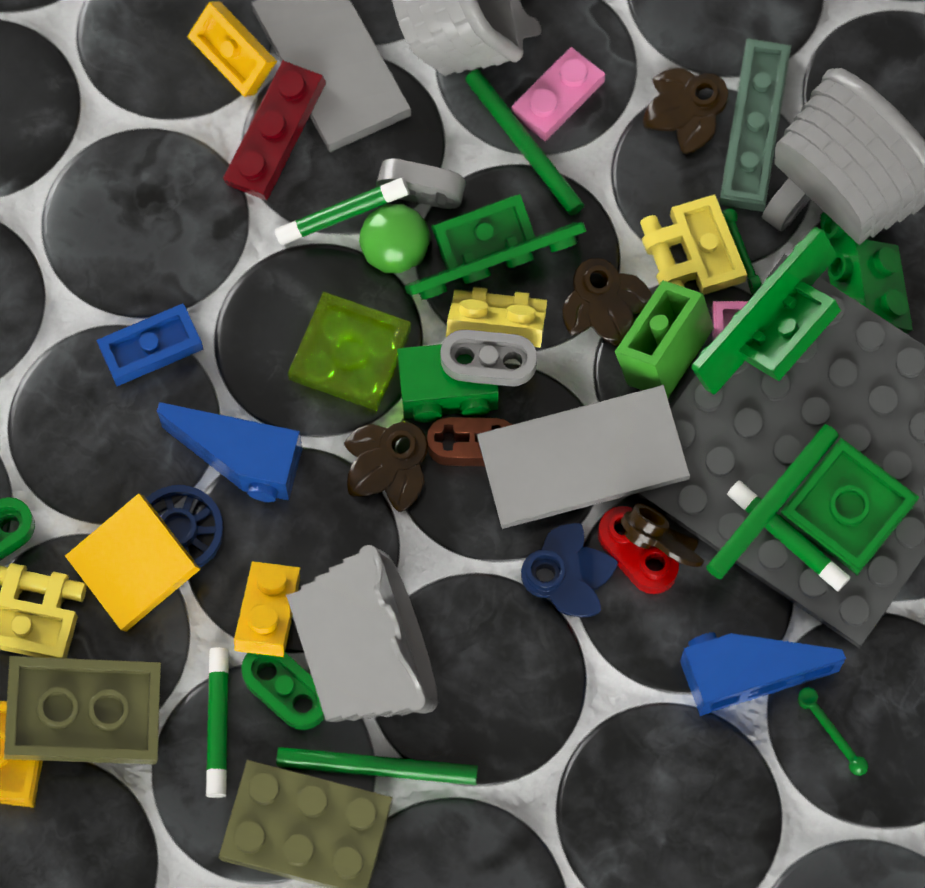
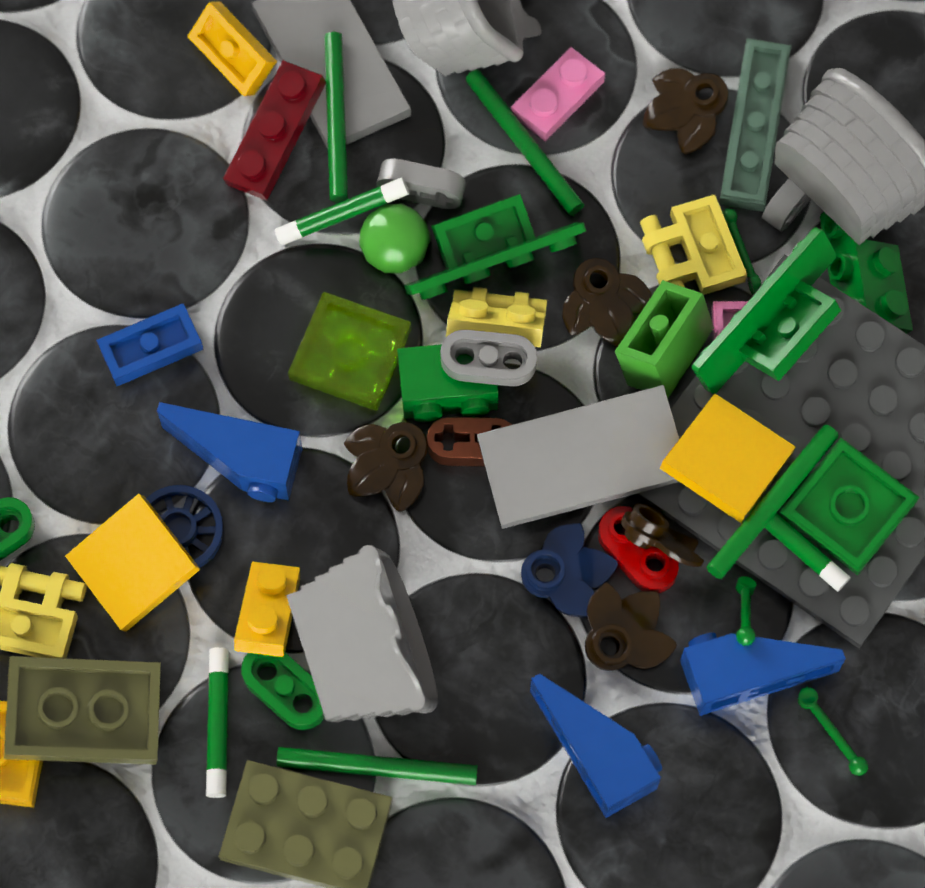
none -> green bar [324,32,348,203]
none -> blue slope [530,674,663,818]
none -> dark brown plate [585,583,677,671]
none -> yellow tile [660,393,796,523]
none -> green hinge [735,576,756,646]

